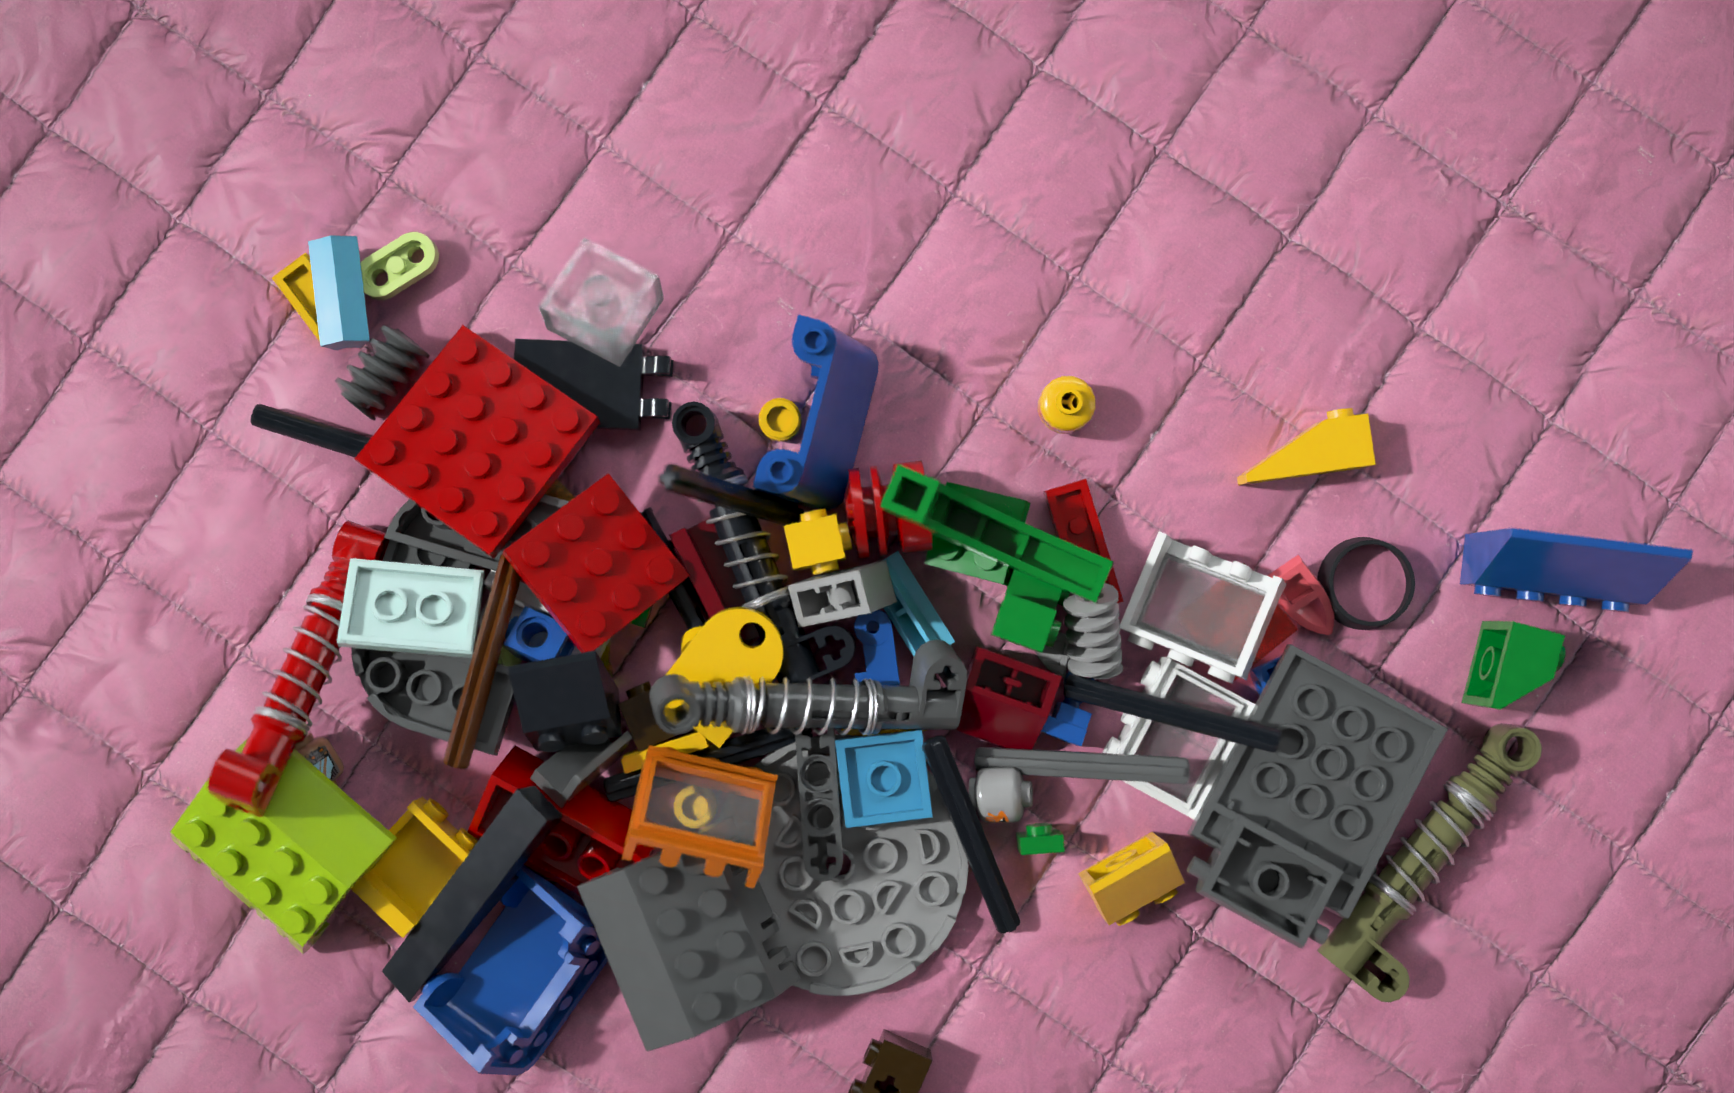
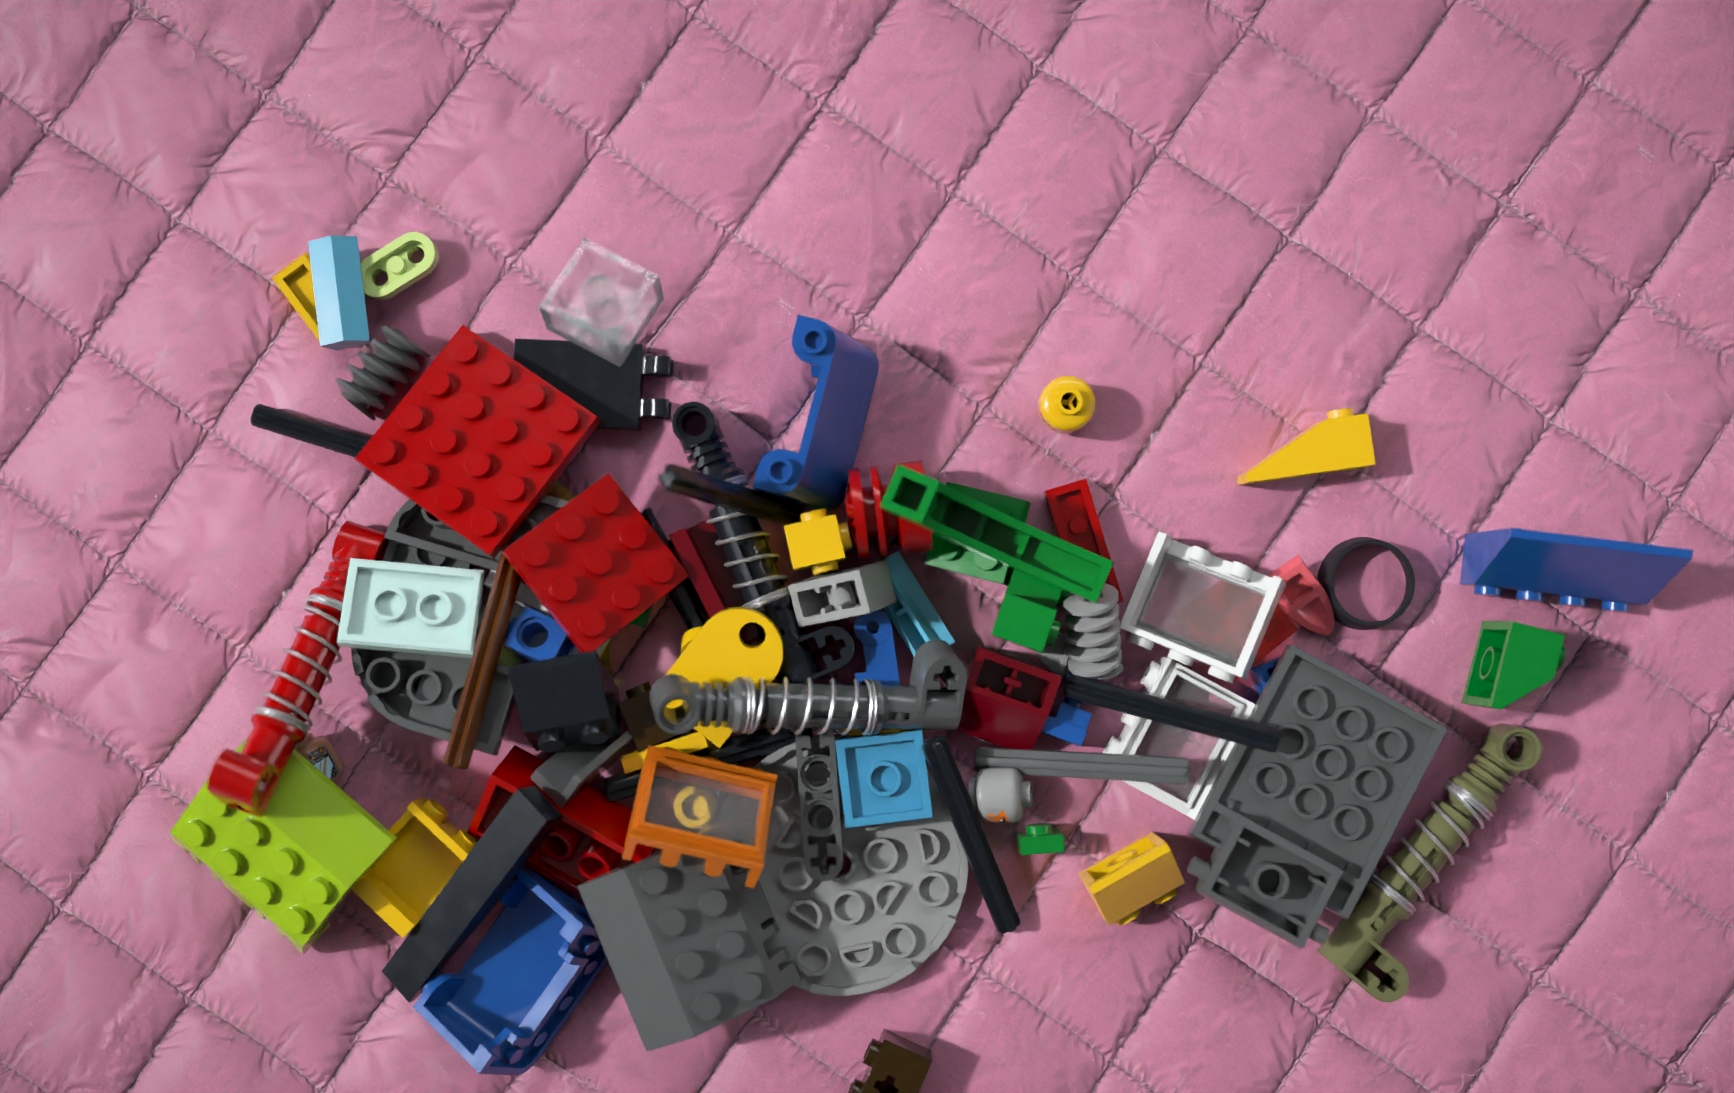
yellow tile [759,398,802,442] -> none

